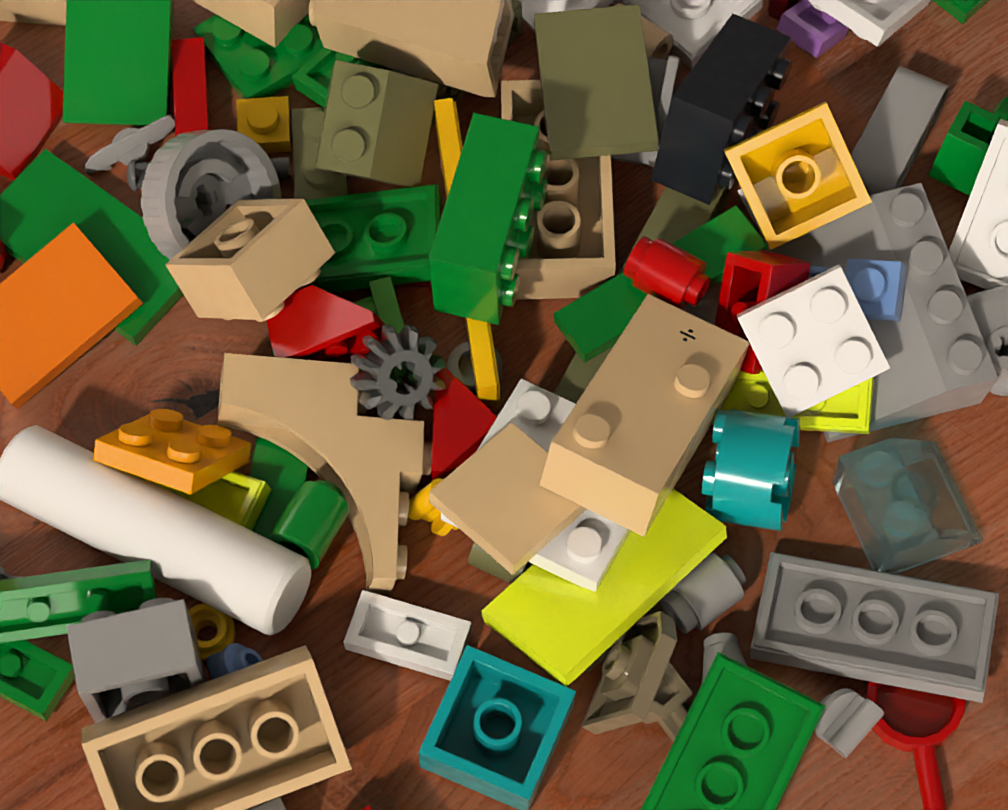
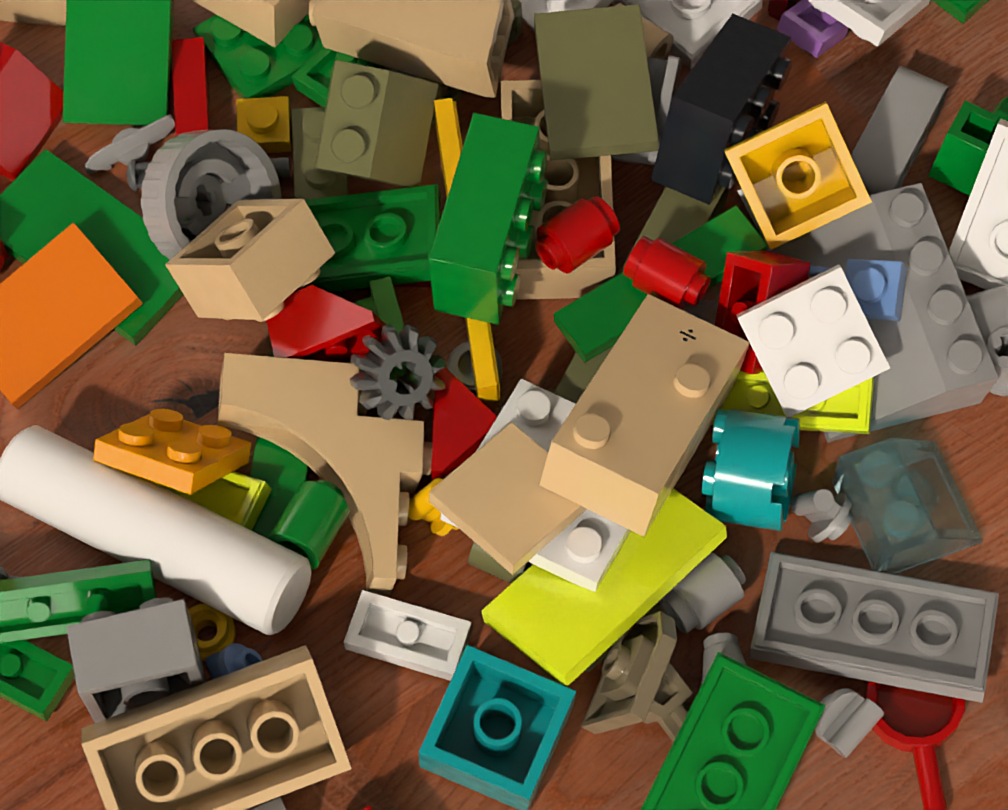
none -> red brick [535,196,620,274]
none -> light grey plate [790,489,853,542]

